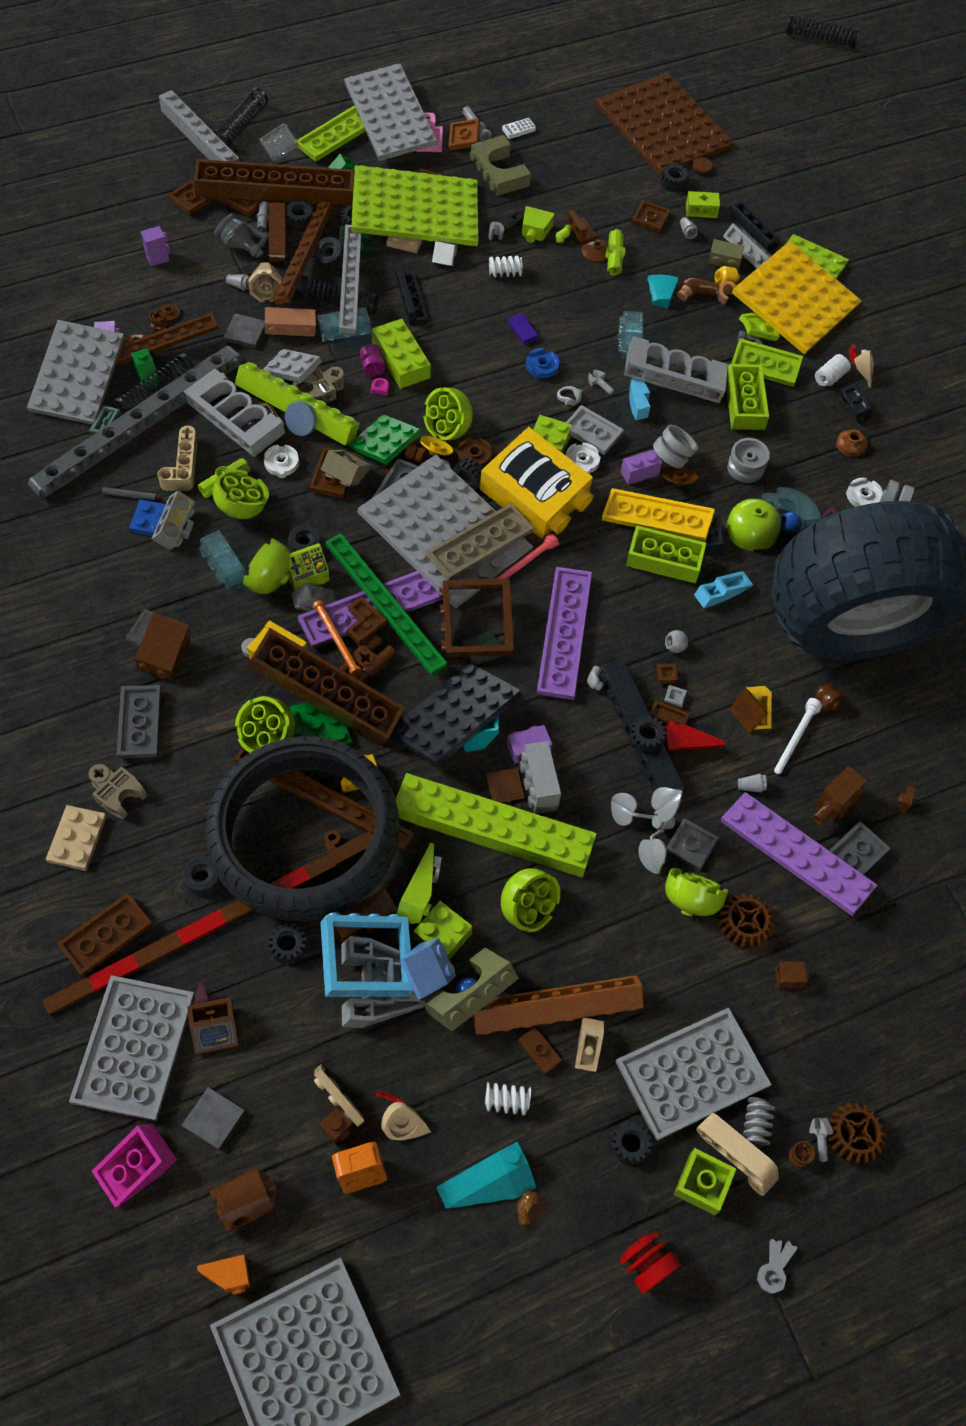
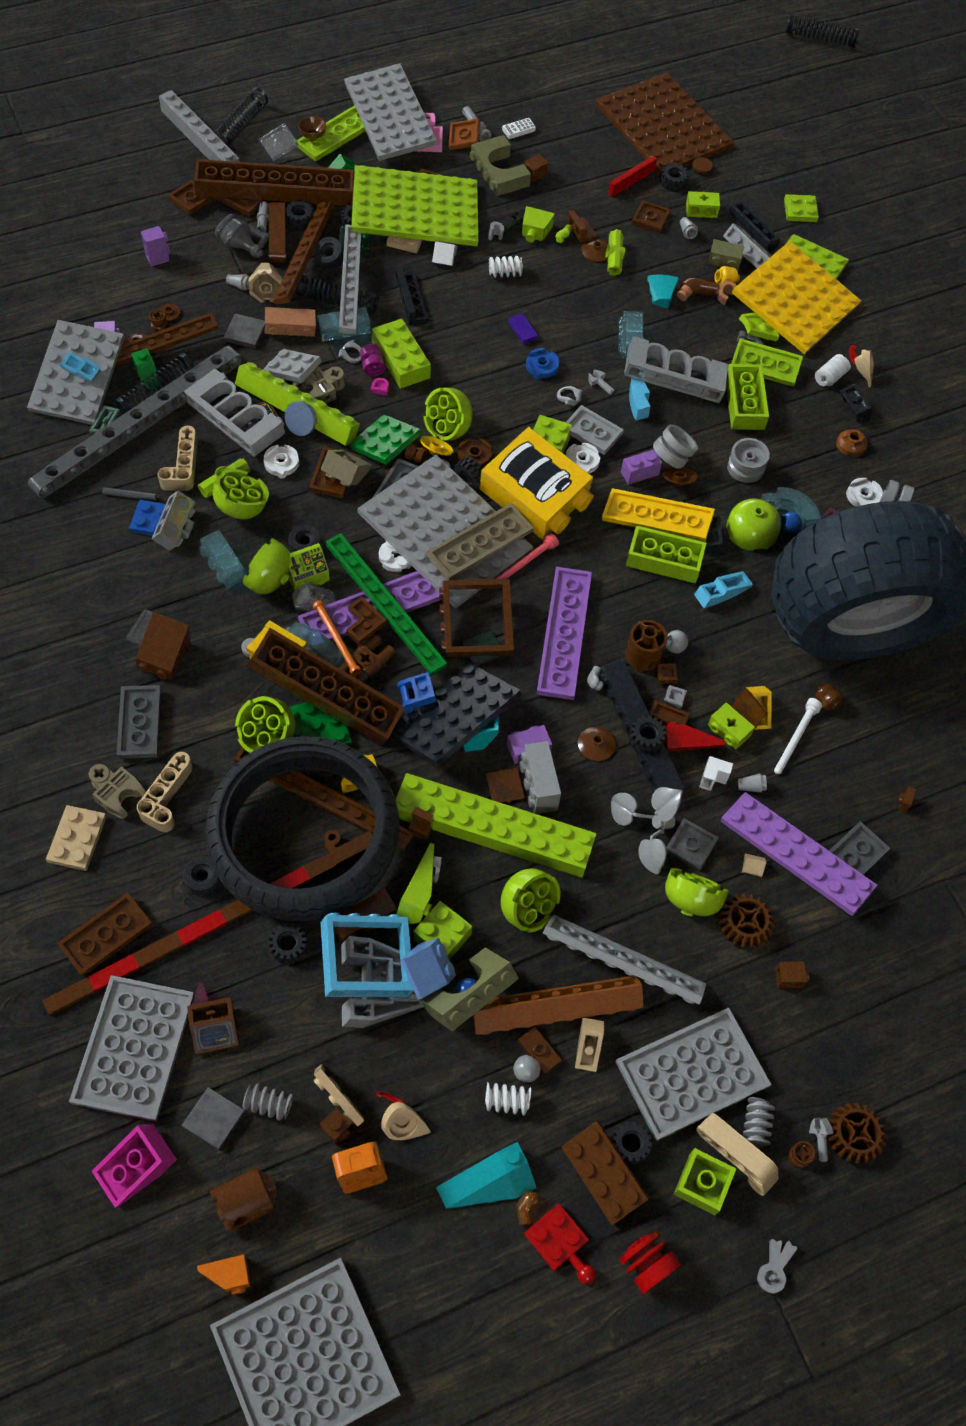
reddish brown brick [812,765,867,825] -> none
none -> medium azure slope [60,351,100,382]
none -> tan beam [137,752,192,832]
none -> light grey piece [242,1083,293,1121]
none -> clear light blue arch [285,622,343,666]
none -> reddish brown piece [298,116,326,141]
none -> light grey piece [338,340,361,364]
none -> white plate [379,541,412,572]
none -> blue plate [397,672,437,713]
none -> reddish brown slope [409,807,434,843]
none -> light grey piece [513,1055,541,1083]
none -> reddish brown brick [524,154,549,182]
none -> red plate [524,1203,596,1285]
none -> light grey plate [543,915,706,1004]
none -> reddish brown plate [561,1121,650,1225]
none -> reddish brown dish [578,727,616,762]
none -> red tile [608,155,657,197]
none -> reddish brown cylinder [625,620,668,673]
none -> white piece [699,756,733,791]
none -> lime brick [708,703,755,750]
none -> tan slope [742,853,766,877]
none -> lime plate [784,195,819,222]

